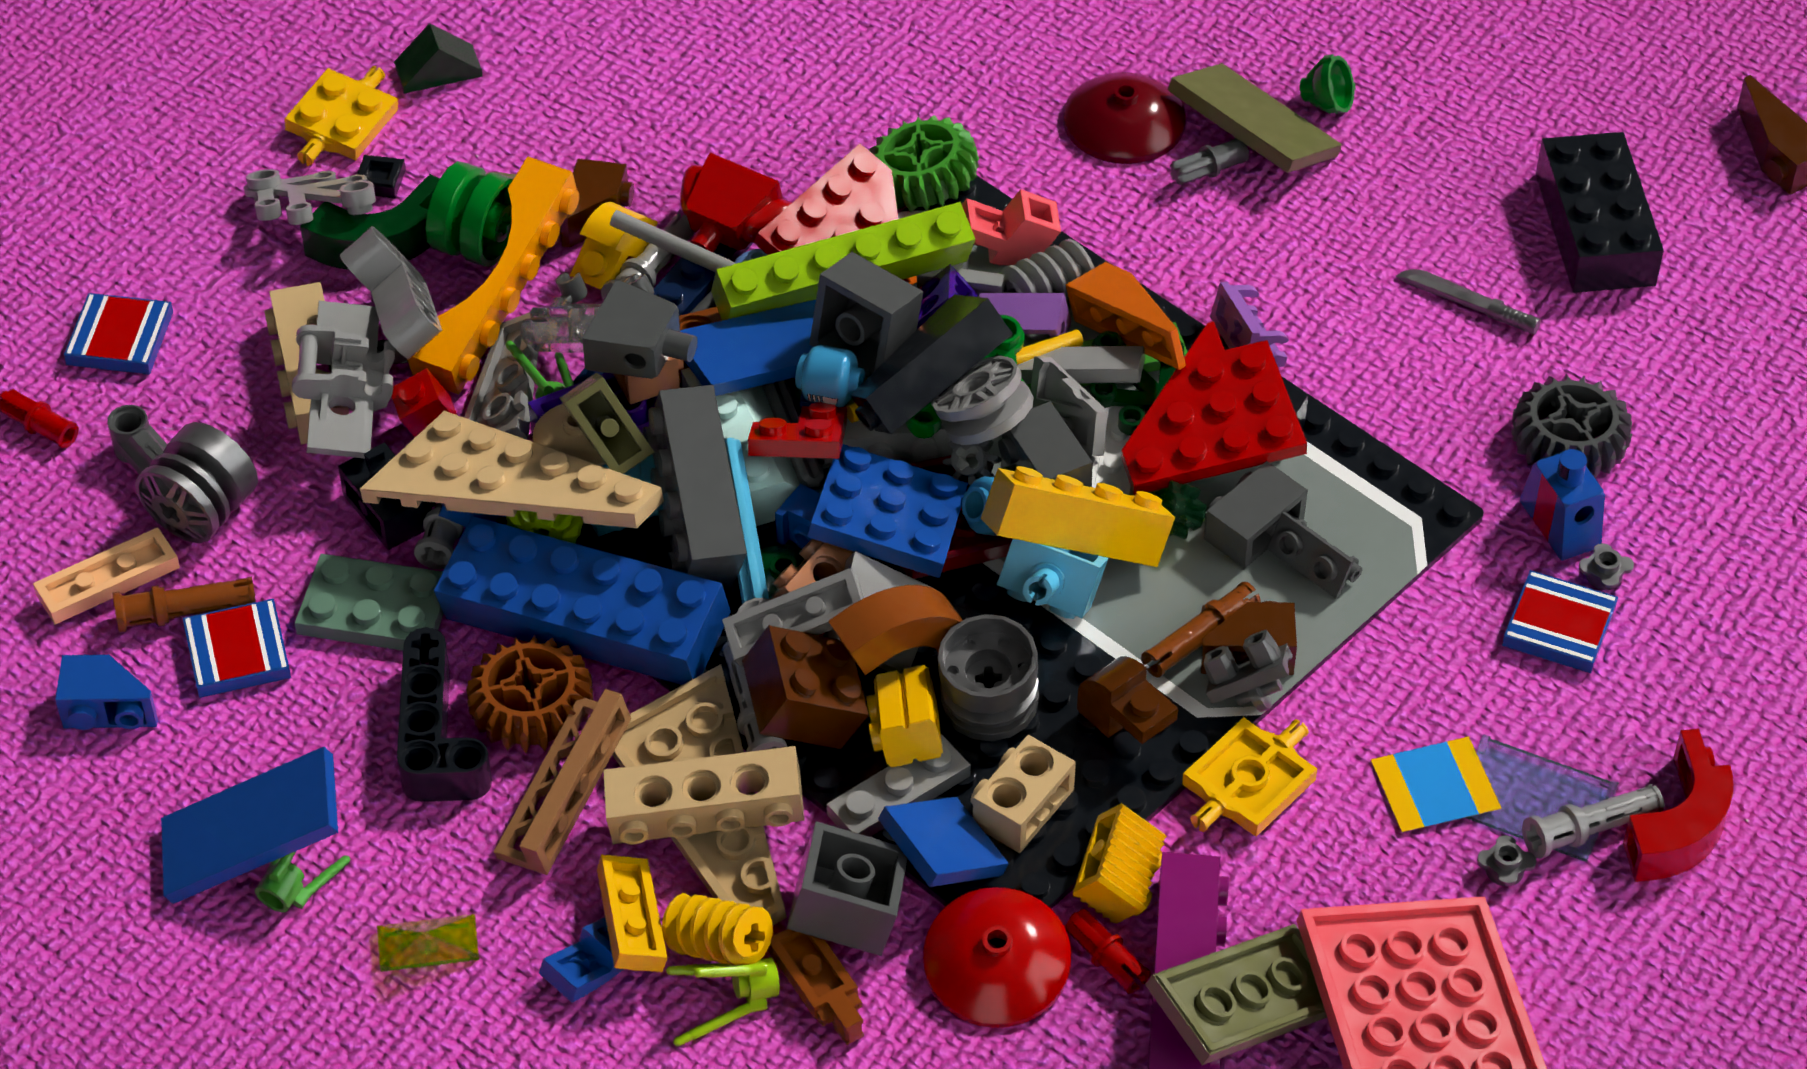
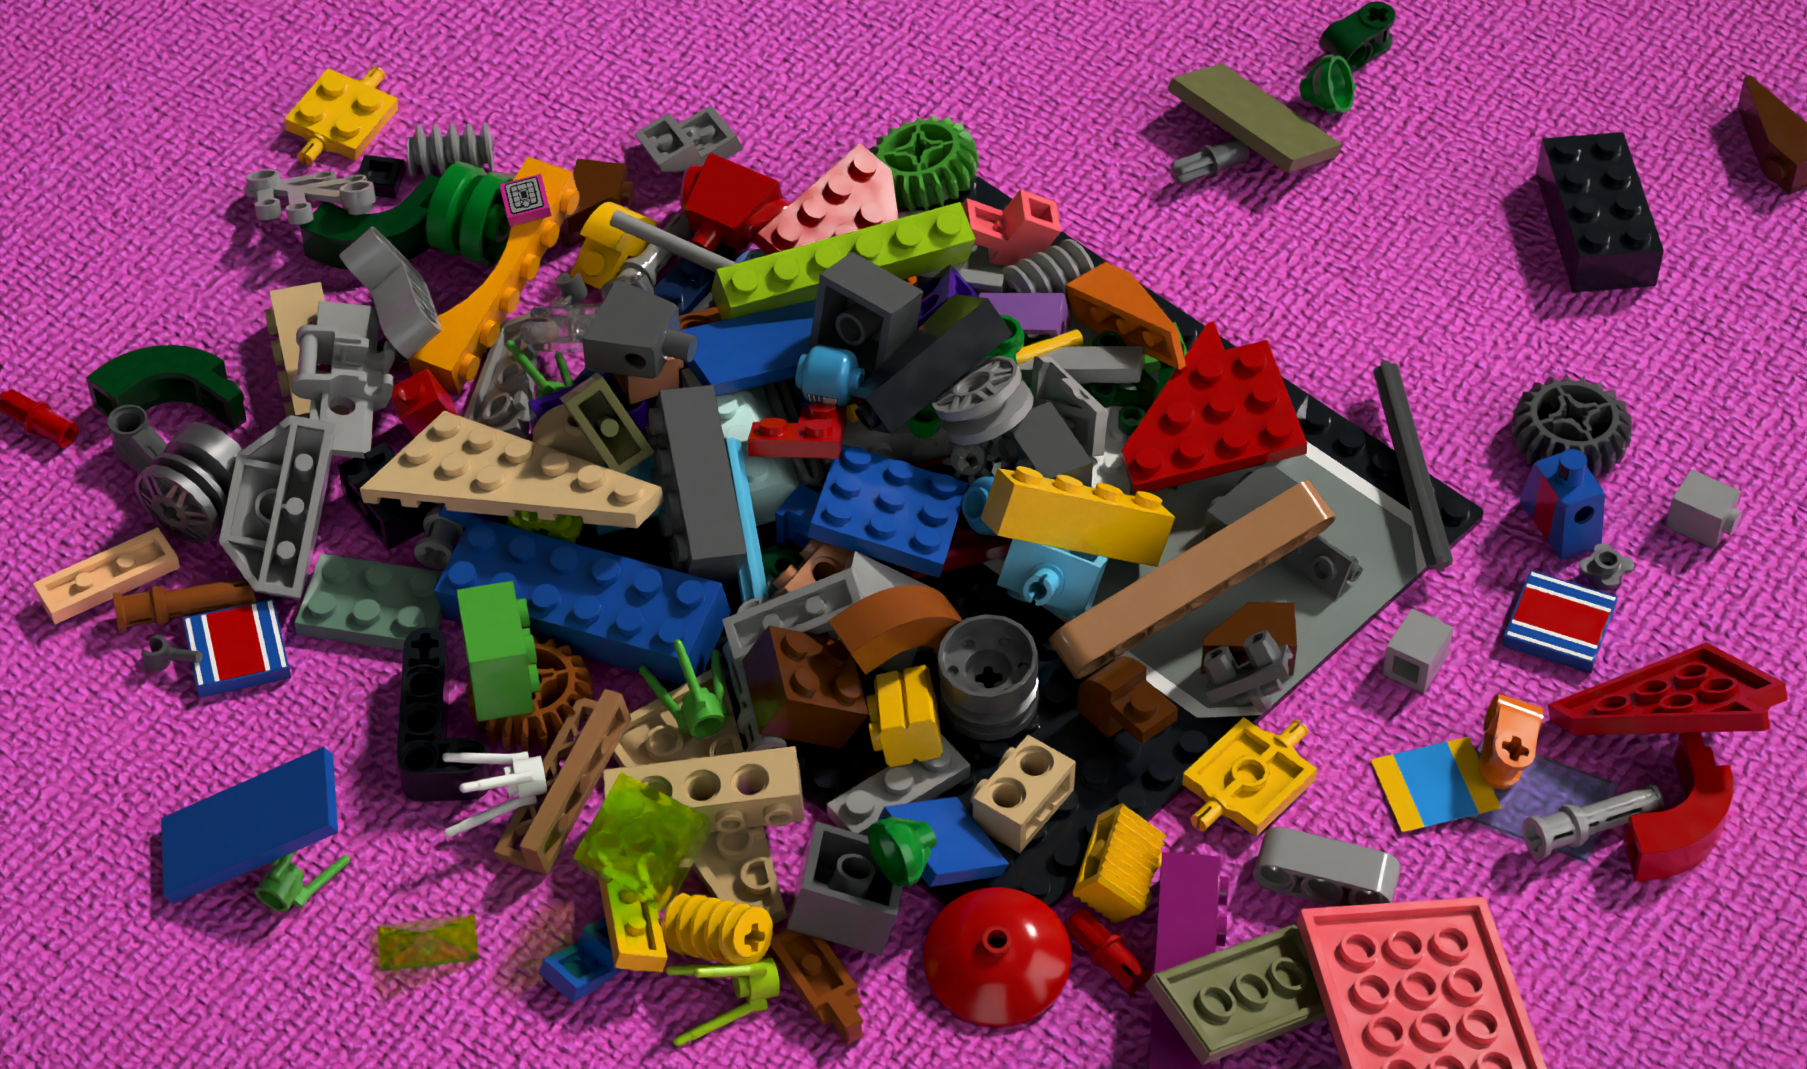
blue slope [55,655,158,730] -> none
tile [64,293,174,375] -> none
slope [394,23,483,94] -> none
dark red dish [1063,72,1186,164] -> none
dark orange pin [1141,582,1261,678] -> none
clear green gear [1155,480,1207,539] -> none
medium lavender hinge [1210,282,1289,367] -> none
flat silver piece [1396,269,1541,334] -> none
flat silver plate [1477,835,1536,886] -> none
none -> dark green arch [86,345,247,430]
none -> dark grey hand [141,635,202,672]
none -> light grey wedge [219,415,336,600]
none -> light grey piece [407,123,495,177]
none -> white plant [442,751,548,838]
none -> bright green brick [456,581,541,722]
none -> tile [499,174,552,226]
none -> clear neon green brick [572,772,712,913]
none -> light grey slope [634,105,743,172]
none -> bright green plant [639,639,730,738]
none -> green piece [868,817,937,887]
none -> medium nougat beam [1049,480,1336,679]
none -> light grey beam [1253,827,1401,907]
none -> dark green piece [1319,1,1396,73]
none -> dark grey axle [1373,360,1453,572]
none -> light grey brick [1382,609,1454,693]
none -> orange piece [1479,693,1543,790]
none -> red wing [1547,642,1788,735]
none -> light grey brick [1665,469,1742,549]

